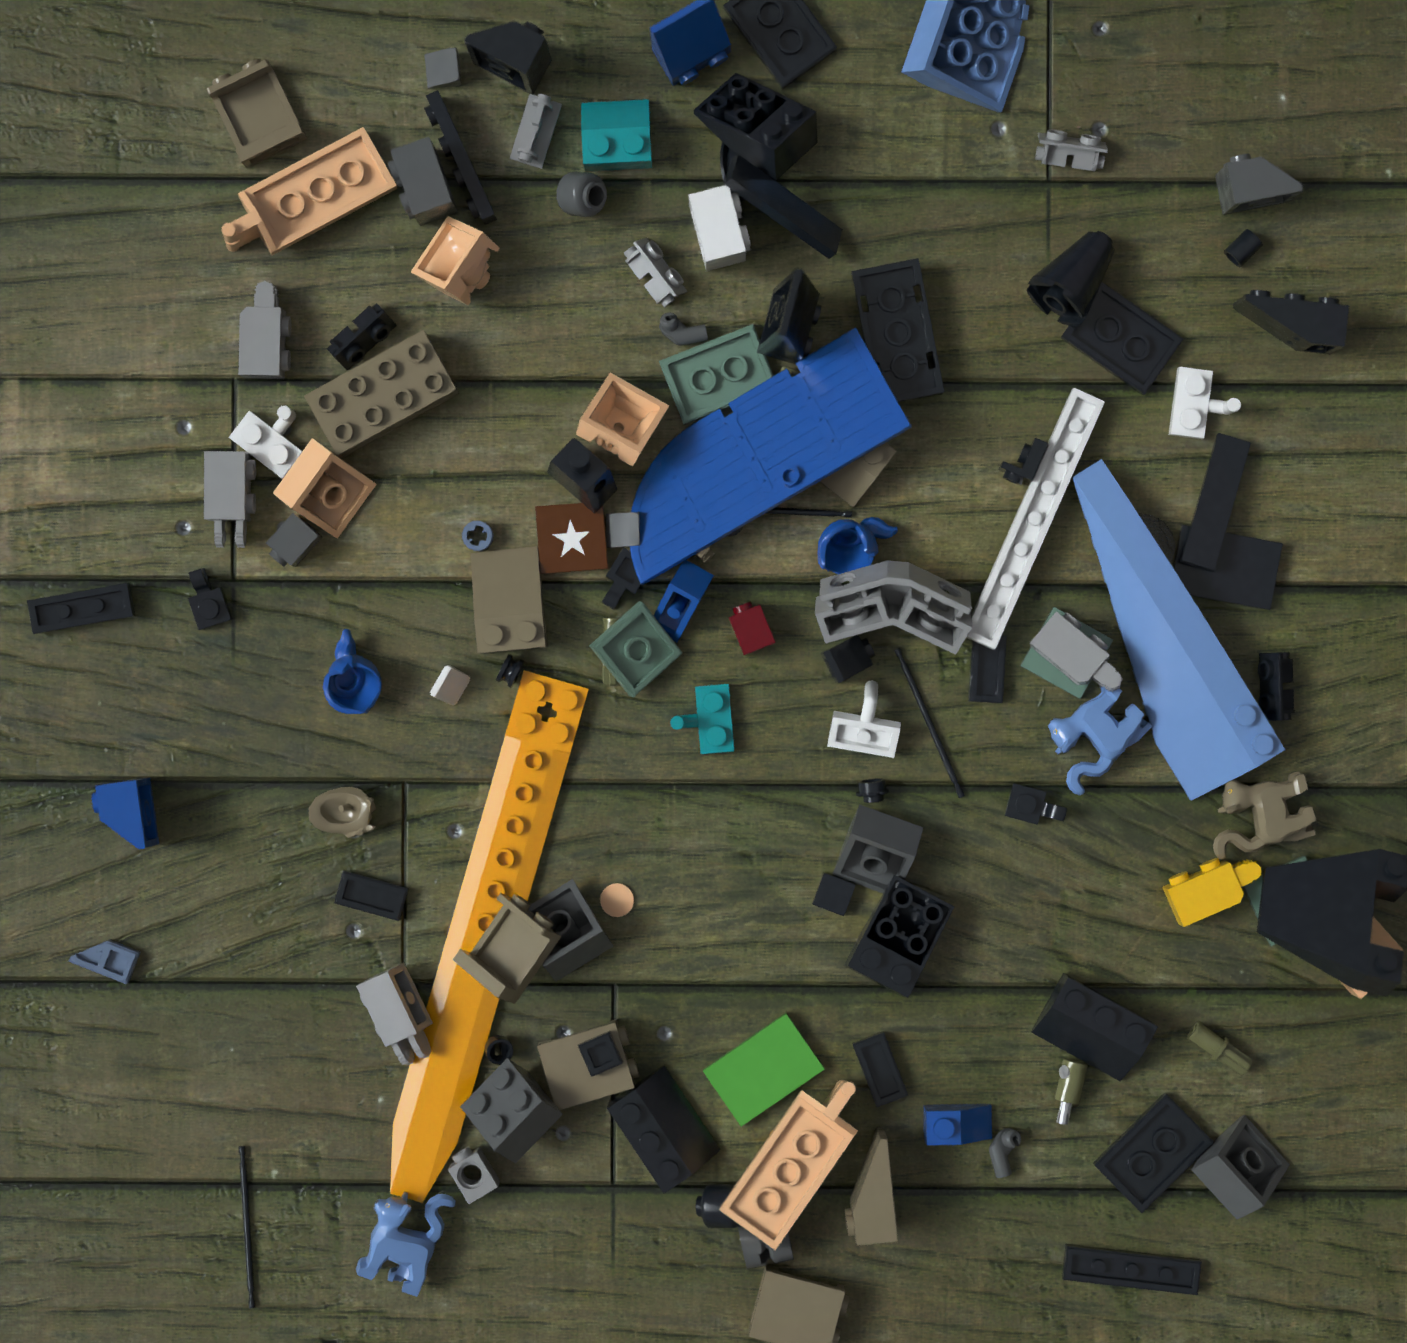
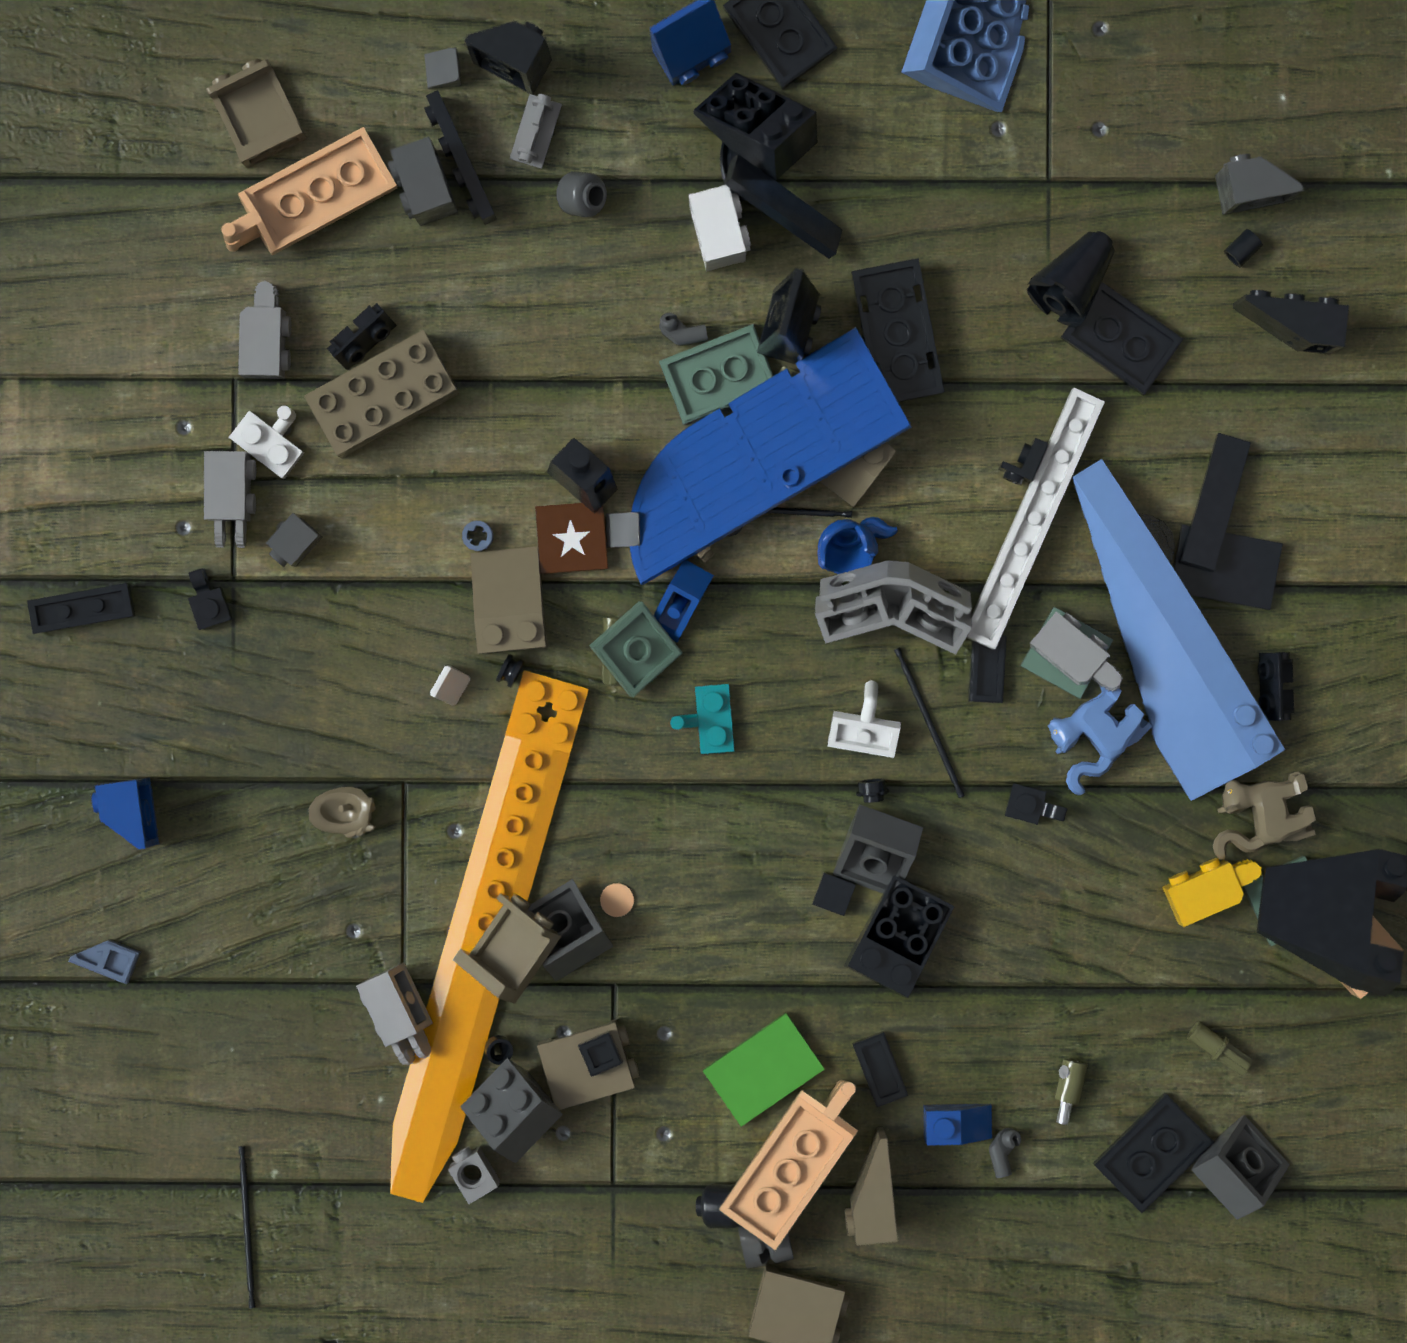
light nougat slope [273,438,377,539] -> none
blue hair [323,629,382,714] -> none
black tile [334,870,409,921] -> none
medium blue animal [356,1192,455,1297] -> none
light nougat brick [411,216,500,305] -> none
light nougat brick [576,372,669,466] -> none
teal slope [581,99,652,171] -> none
black plate [602,547,641,610] -> none
black slope [607,1065,721,1193] -> none
light grey hinge [624,238,688,308] -> none
dark red brick [728,601,775,655] -> none
black slope [821,635,876,684] -> none
black slope [1031,973,1158,1081] -> none
light grey hinge [1035,129,1108,172] -> none
black tile [1062,1244,1202,1295] -> none
white plate [1168,367,1241,439] -> none

